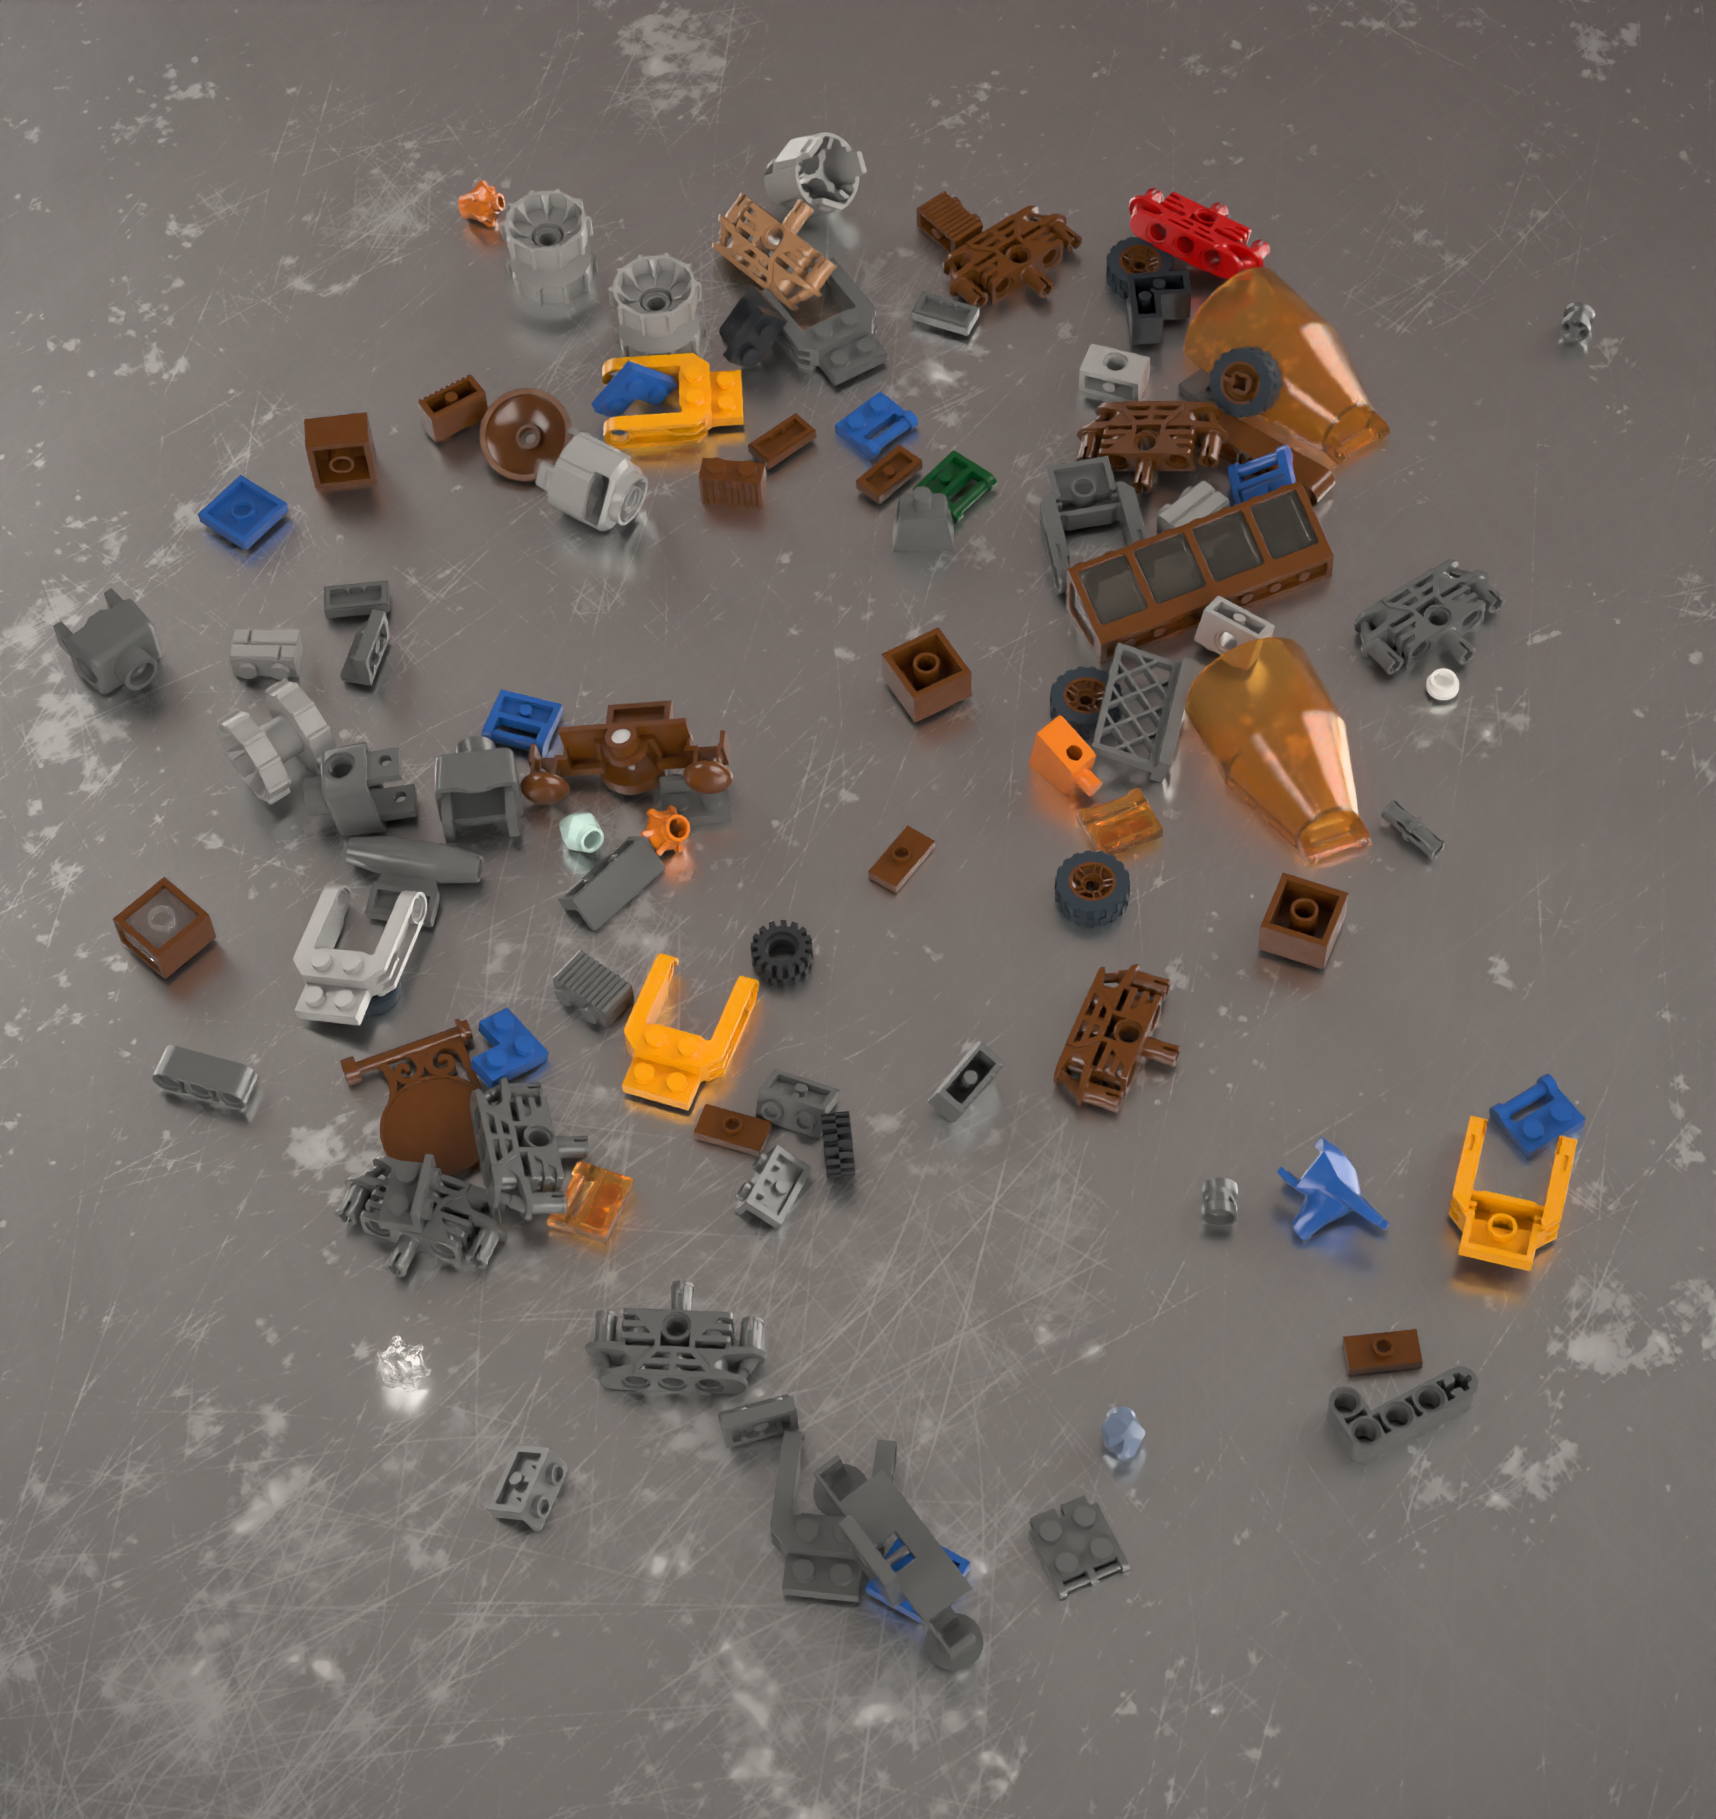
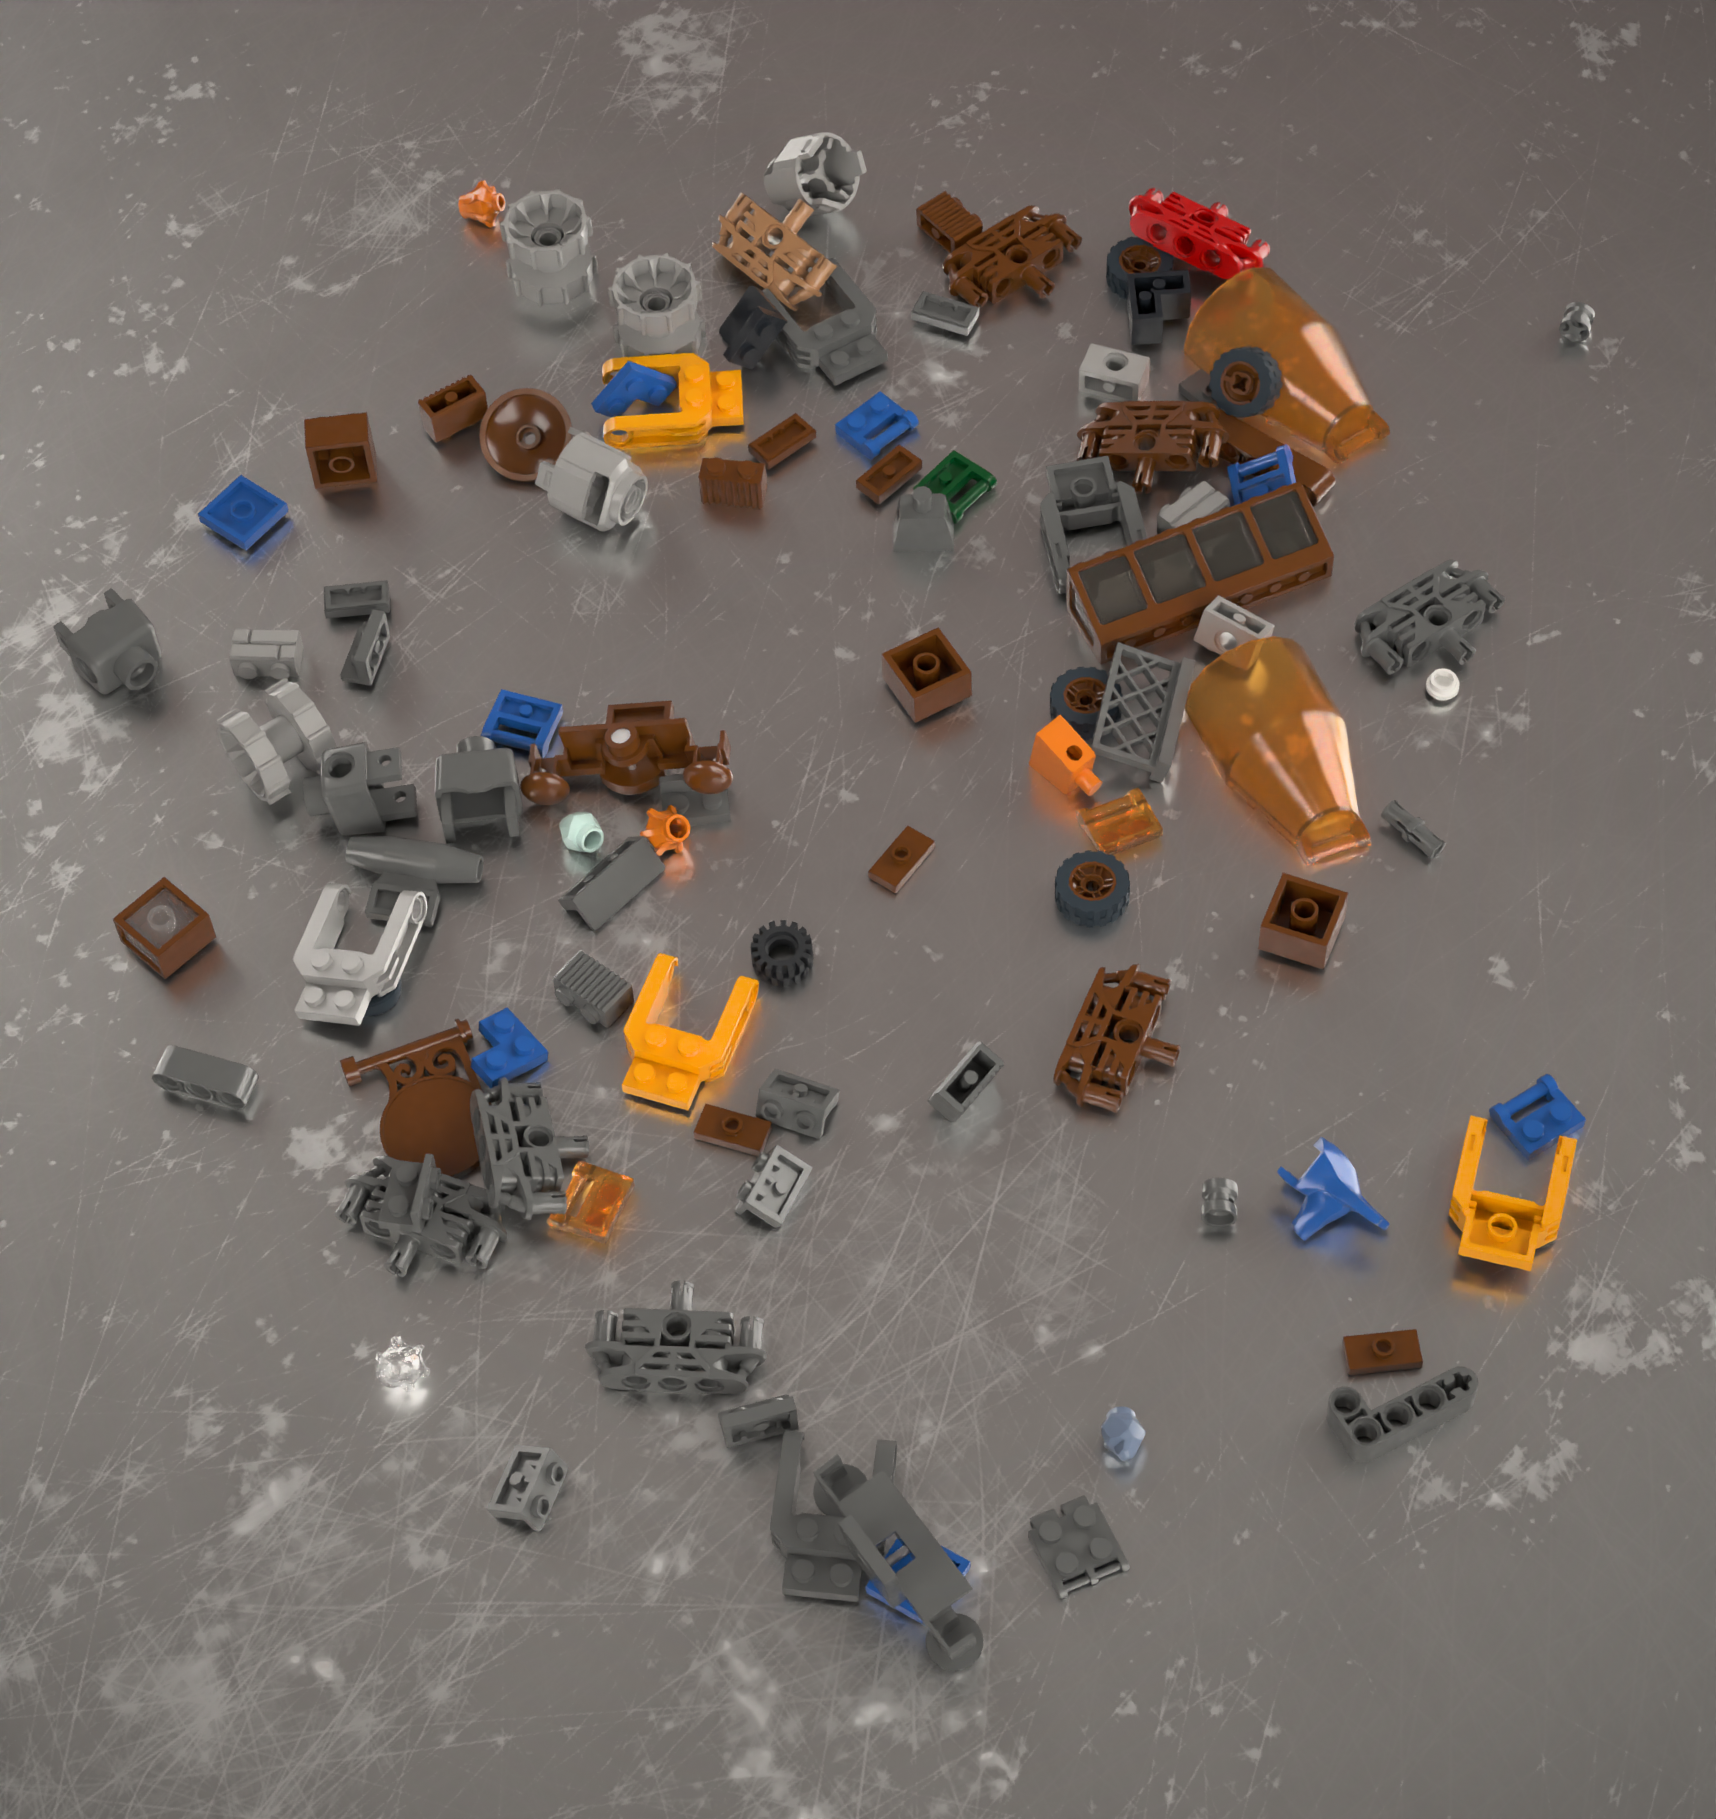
black tyre [821,1111,855,1178] -> none

